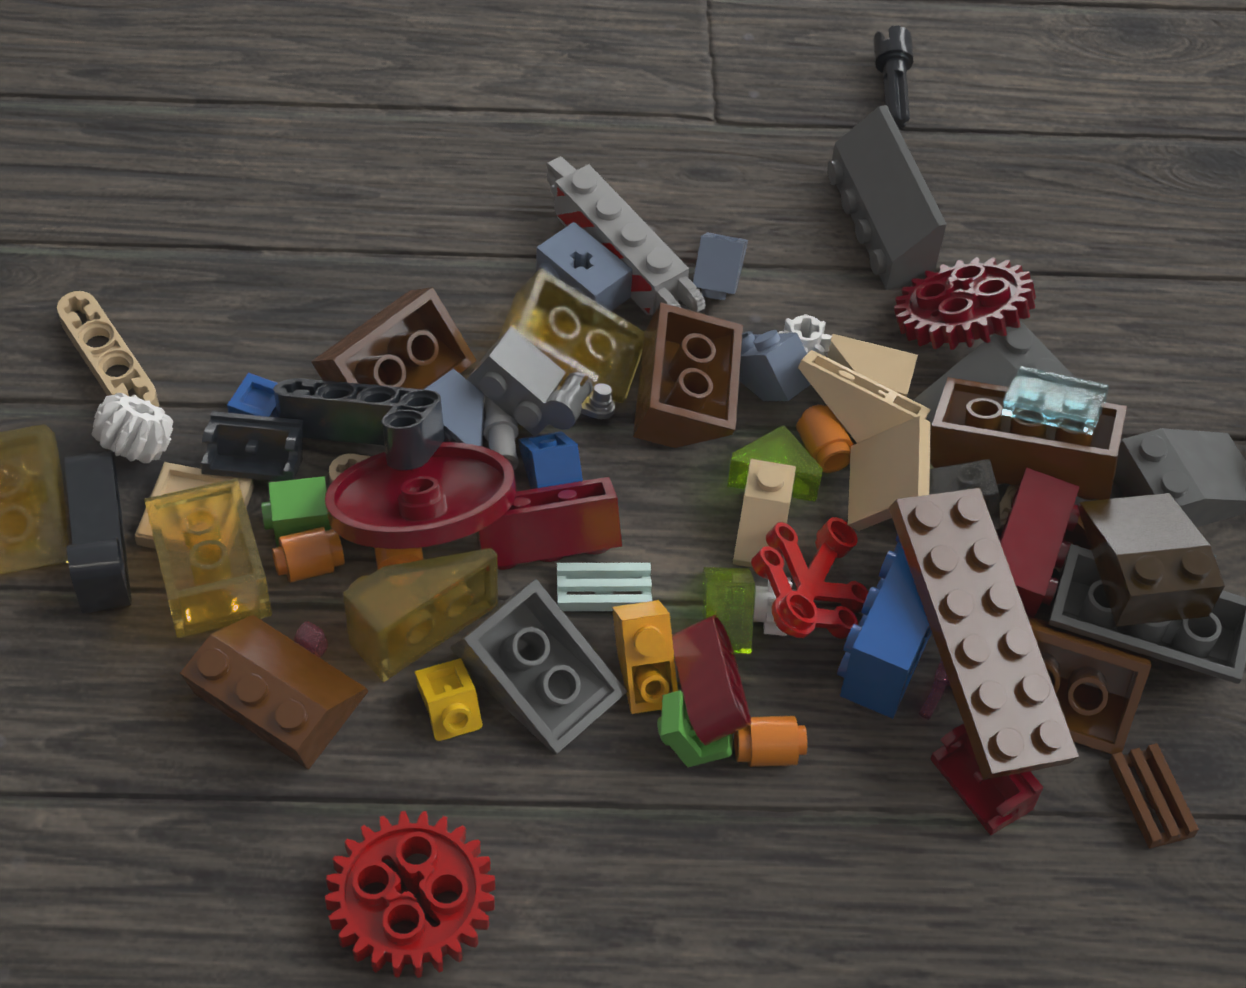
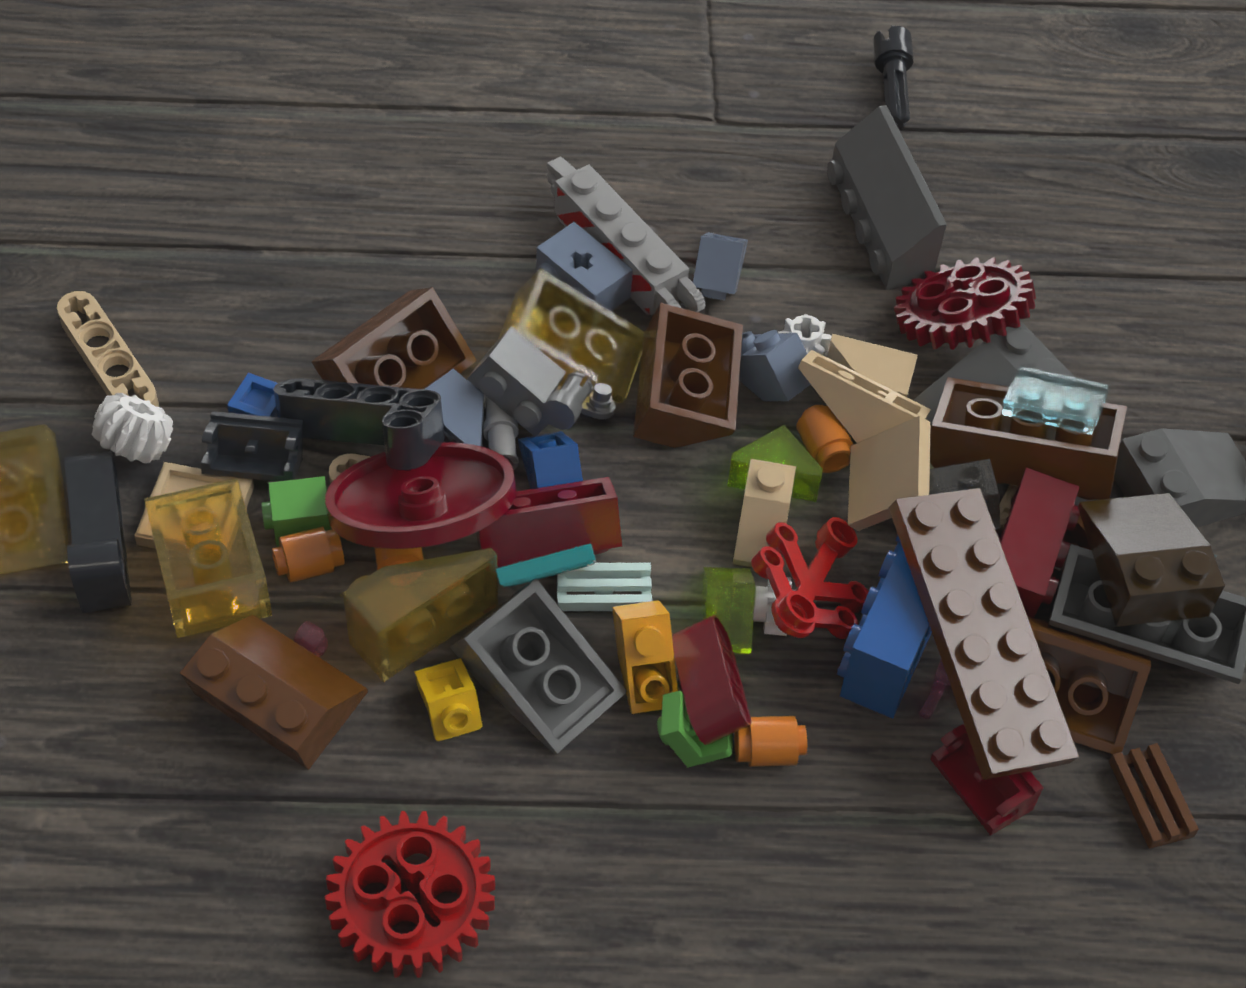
none -> teal tile [496,543,597,588]

